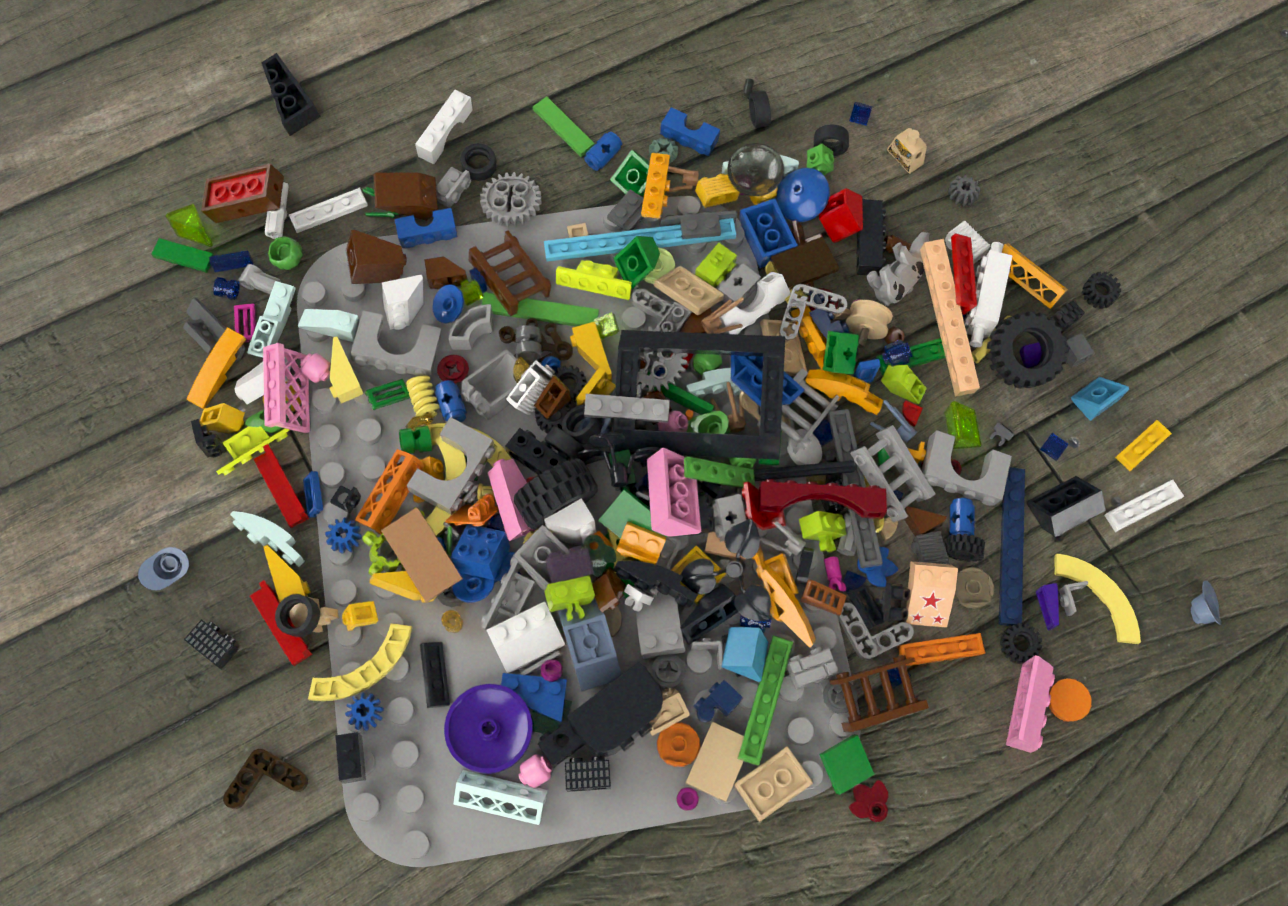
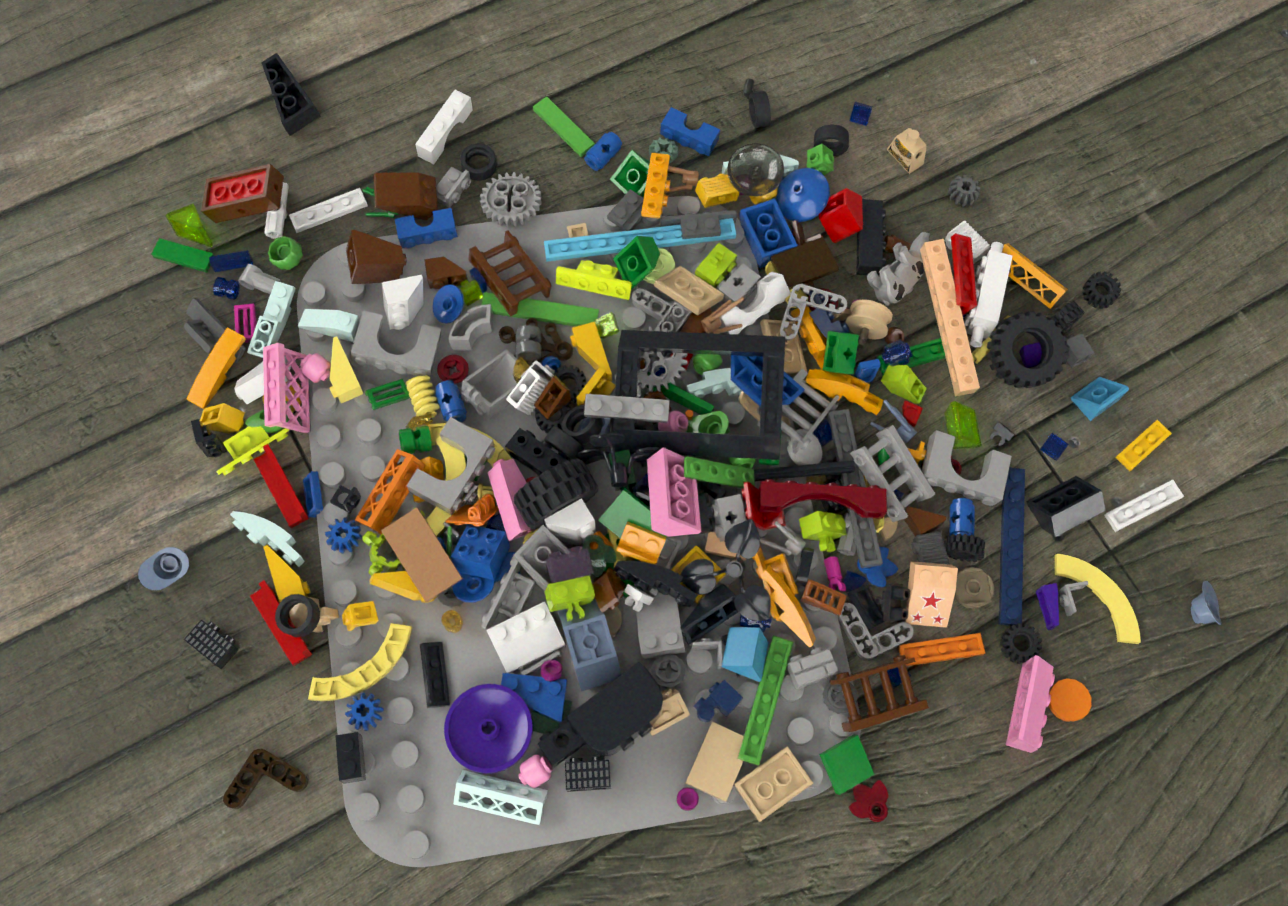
orange tile [657,723,700,767] -> none
medium nougat plant [710,382,746,433] -> none

